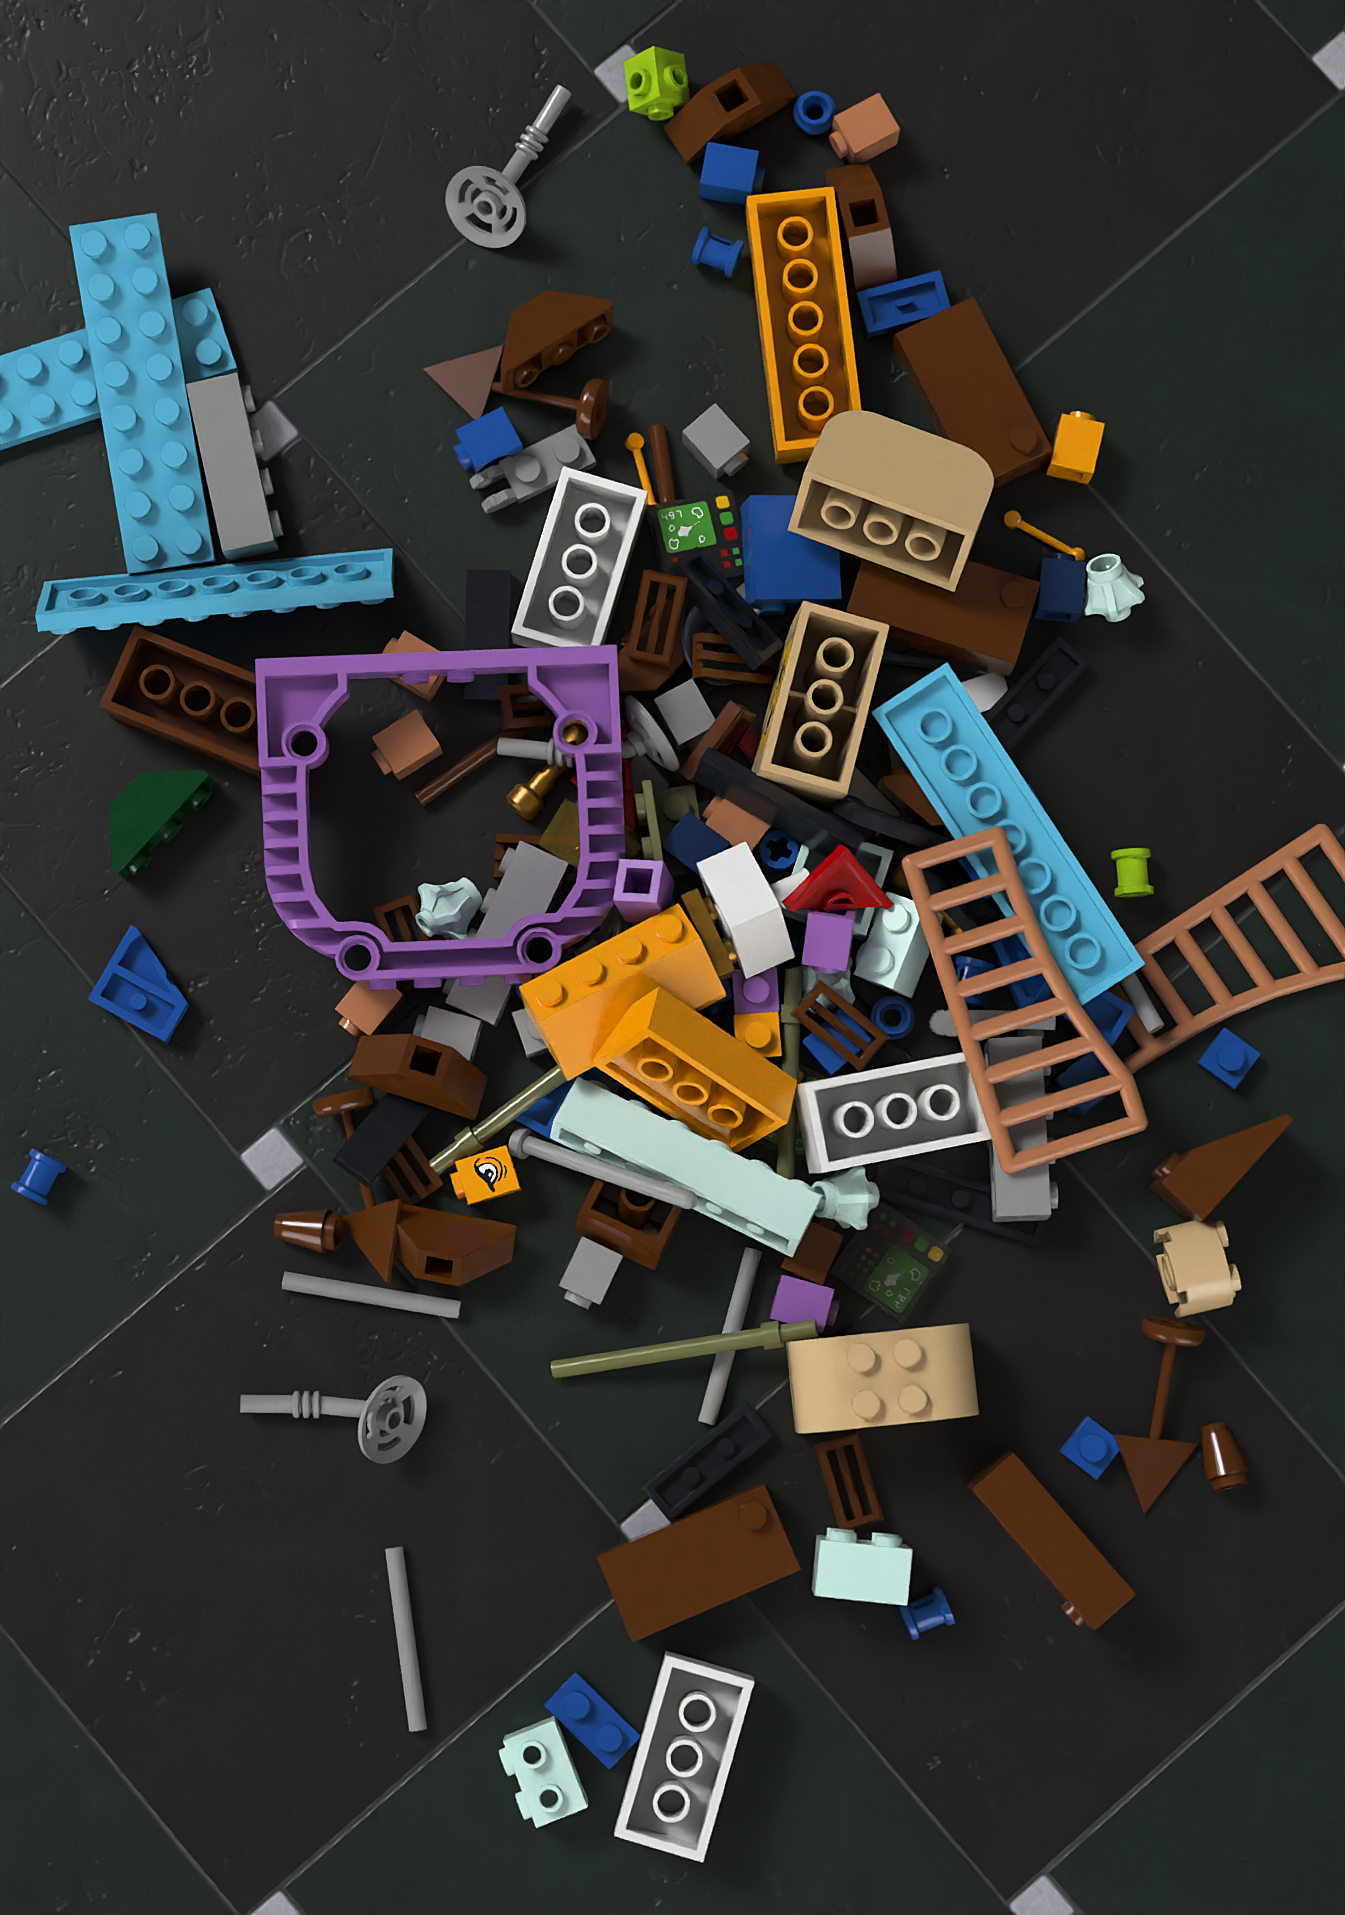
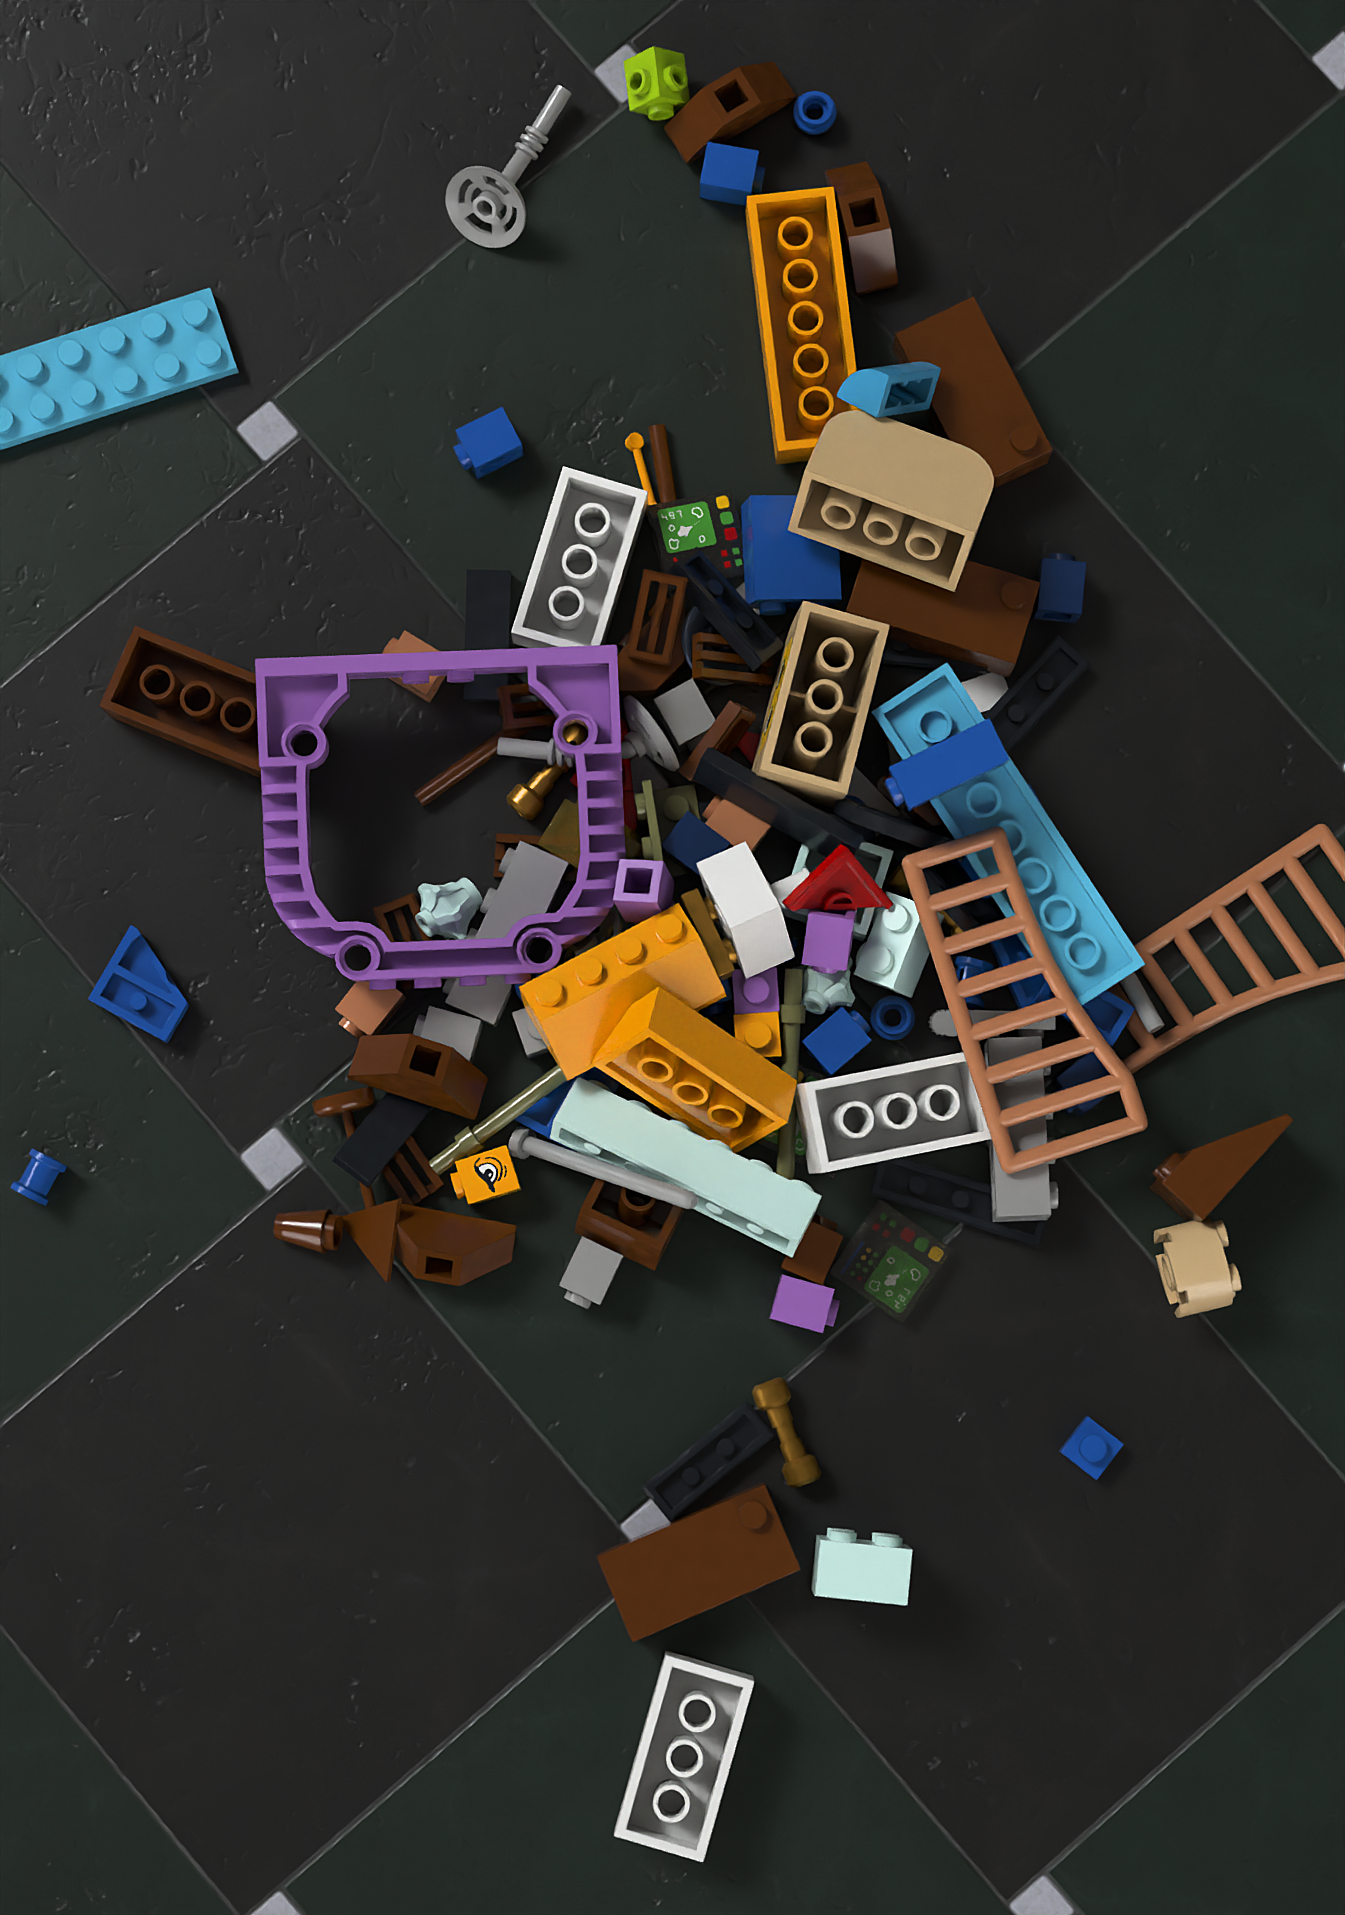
medium azure plate [35,548,395,634] -> none
medium azure plate [69,213,216,575] -> none
dark green slope [109,769,215,879] -> none
light grey brick [186,373,284,562] -> none
light grey dish [240,1375,427,1464] -> none
light grey bar [282,1272,461,1319] -> none
nougat brick [371,709,443,781] -> none
light grey bar [385,1546,427,1731] -> none
reddish brown piece [422,345,609,441] -> none
light grey hinge [469,424,596,514] -> none
light aqua brick [499,1716,589,1828] -> none
reddish brown slope [501,290,613,394] -> none
blue plate [544,1671,641,1770] -> none
olive bar [551,1319,819,1379] -> none
light grey brick [682,403,750,481] -> none
blue bush [691,227,745,278] -> none
light grey bar [698,1247,762,1425] -> none
blue bush [758,830,799,875] -> none
tan brick [786,1323,979,1433] -> none
reddish brown tile [790,980,889,1071] -> none
light aqua rock [811,1165,880,1230] -> none
reddish brown tile [814,1432,884,1530] -> none
nougat brick [829,93,900,165] -> none
blue plate [855,270,951,338] -> none
blue bush [898,1586,955,1640] -> none
reddish brown brick [964,1450,1136,1631] -> none
light orange hinge [1003,510,1086,562] -> none
light orange brick [1046,411,1105,484] -> none
light aqua rock [1082,554,1145,622] -> none
lime bush [1111,848,1154,898] -> none
reddish brown piece [1114,1316,1206,1514] -> none
blue plate [1196,1027,1261,1090] -> none
reddish brown cone [1200,1421,1250,1491] -> none
none -> pearl gold piece [752,1377,821,1489]
none -> dark azure brick [836,361,941,418]
none -> blue brick [884,718,1010,812]

